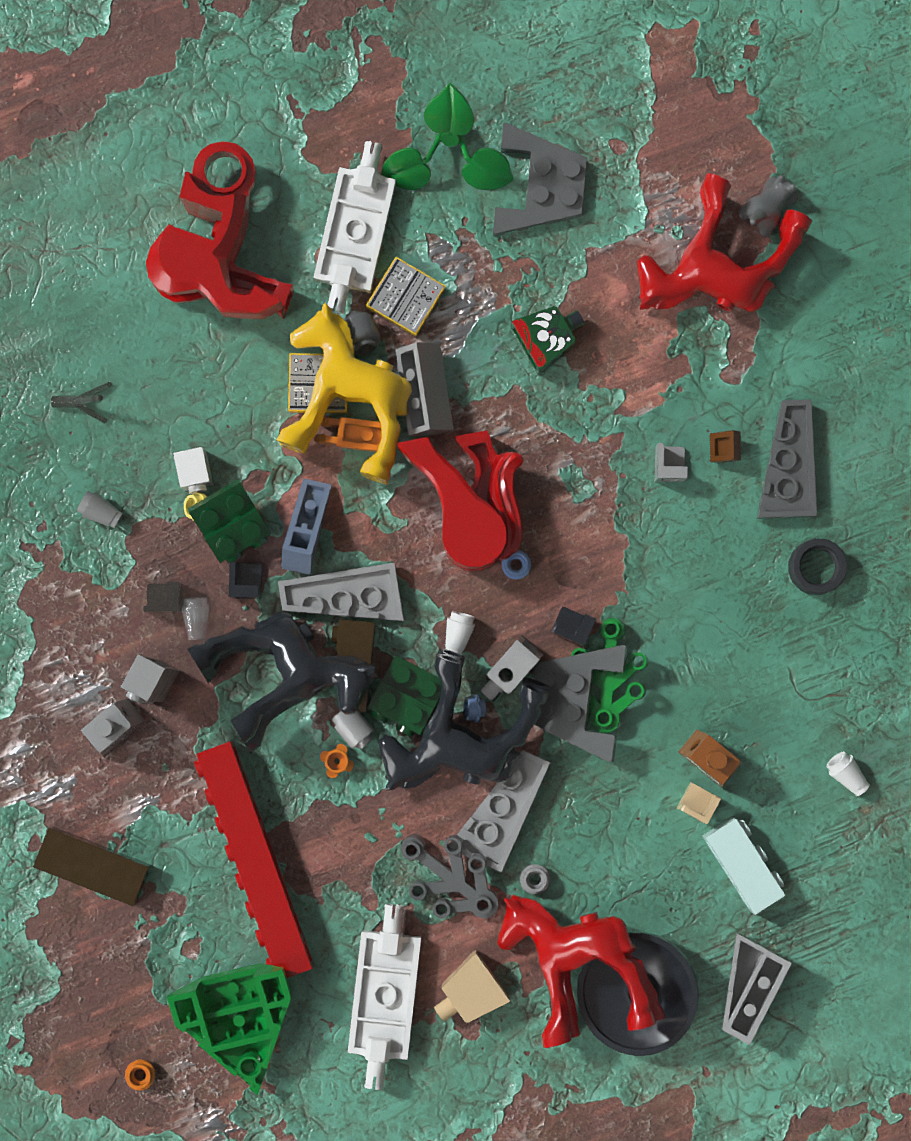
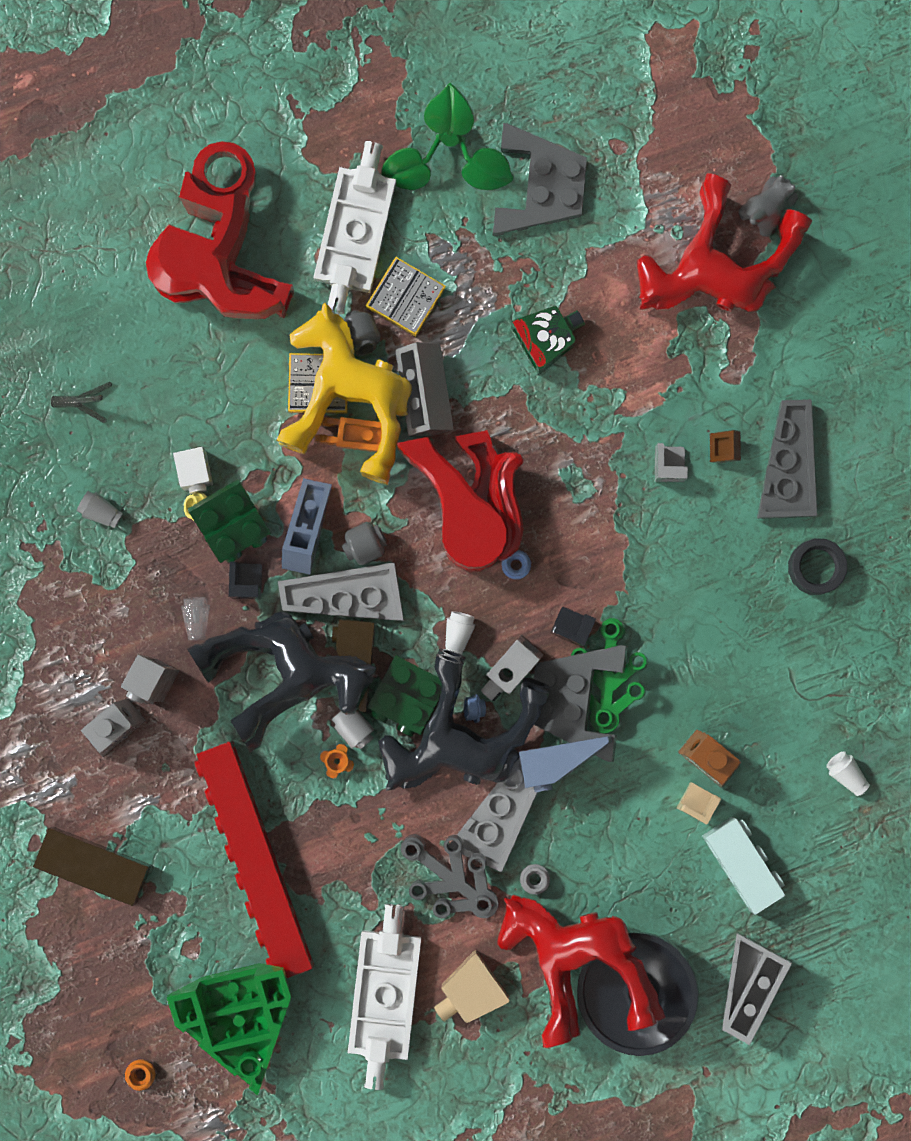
clear smoke panel [143,582,183,613] -> none
none -> dark grey head [342,522,388,565]
none -> sand blue slope [519,736,612,792]

